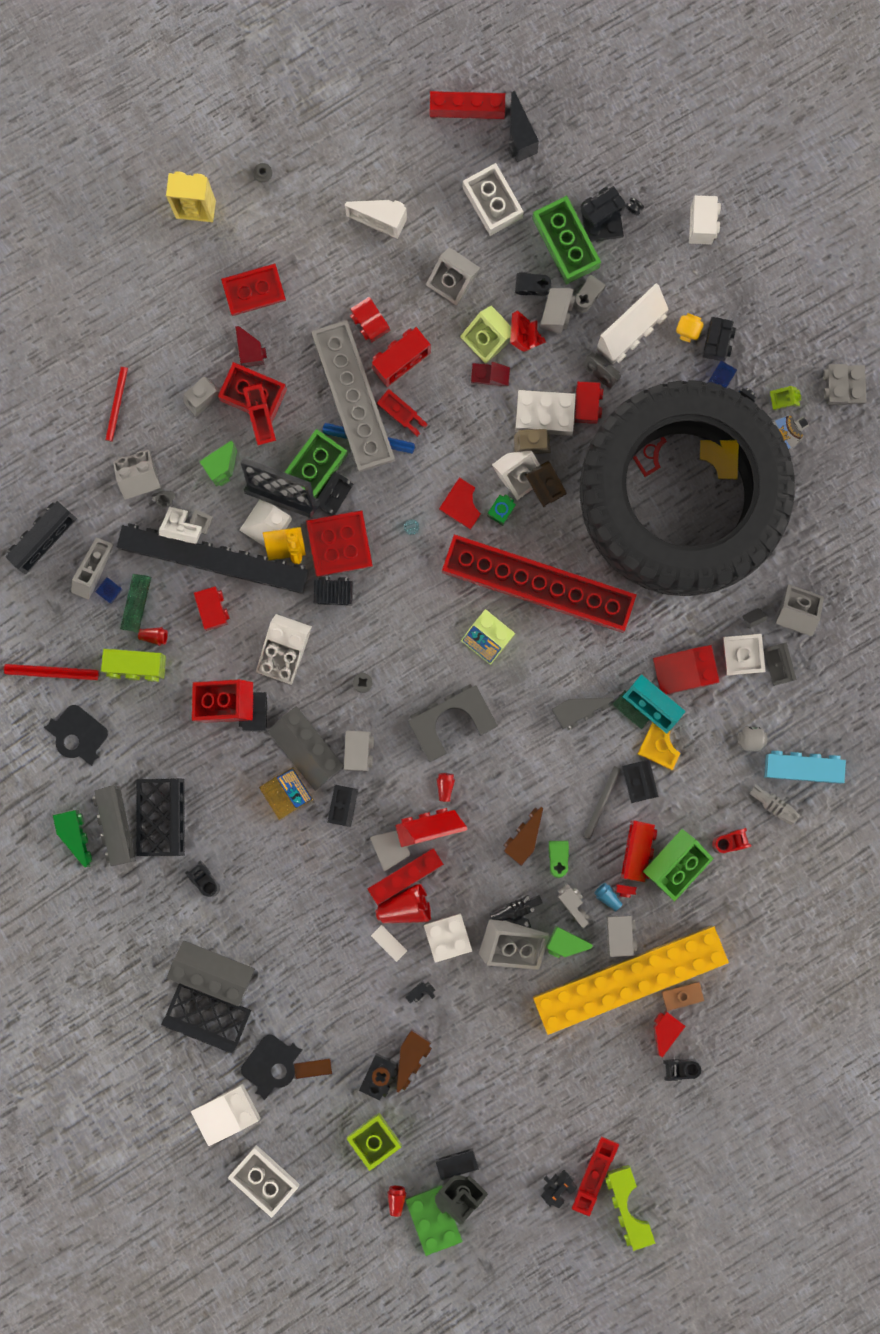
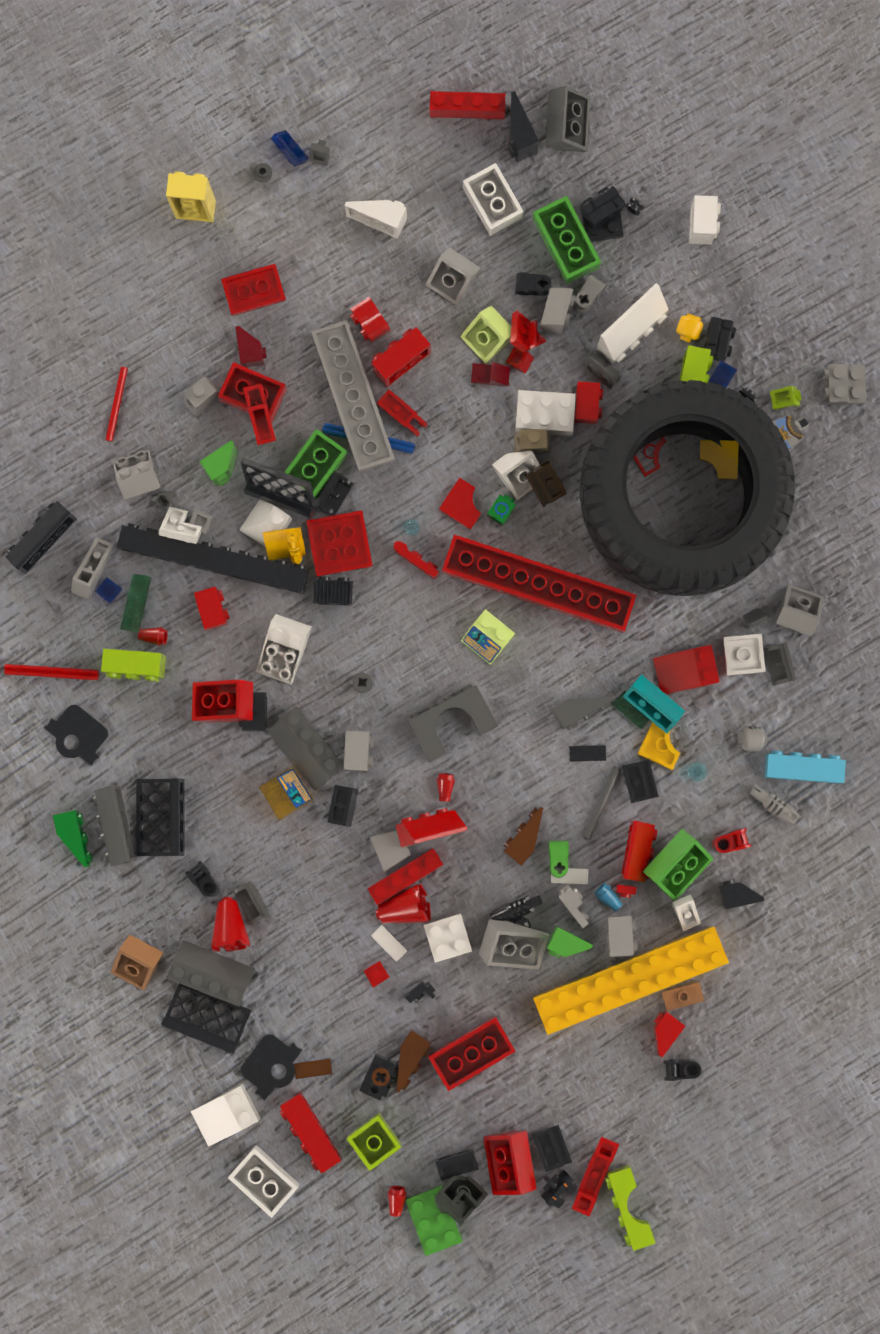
none -> medium nougat slope [110,934,163,991]
none -> red cone [211,897,250,952]
none -> dark grey hinge [233,881,270,925]
none -> clear blue plate [271,130,309,167]
none -> red brick [279,1092,342,1174]
none -> dark grey tile [309,139,330,165]
none -> red plate [364,961,390,988]
none -> red hinge [393,541,439,579]
none -> red brick [428,1015,516,1091]
none -> red slope [483,1131,537,1195]
none -> red slope [505,347,534,374]
none -> black plate [532,1124,572,1172]
none -> dark grey slope [546,86,590,152]
none -> white sticker [551,868,588,884]
none -> black sticker [569,745,606,762]
none -> white slope [672,894,701,931]
none -> lime brick [679,345,713,384]
none -> clear light blue plate [688,762,707,781]
none -> black slope [719,879,765,909]

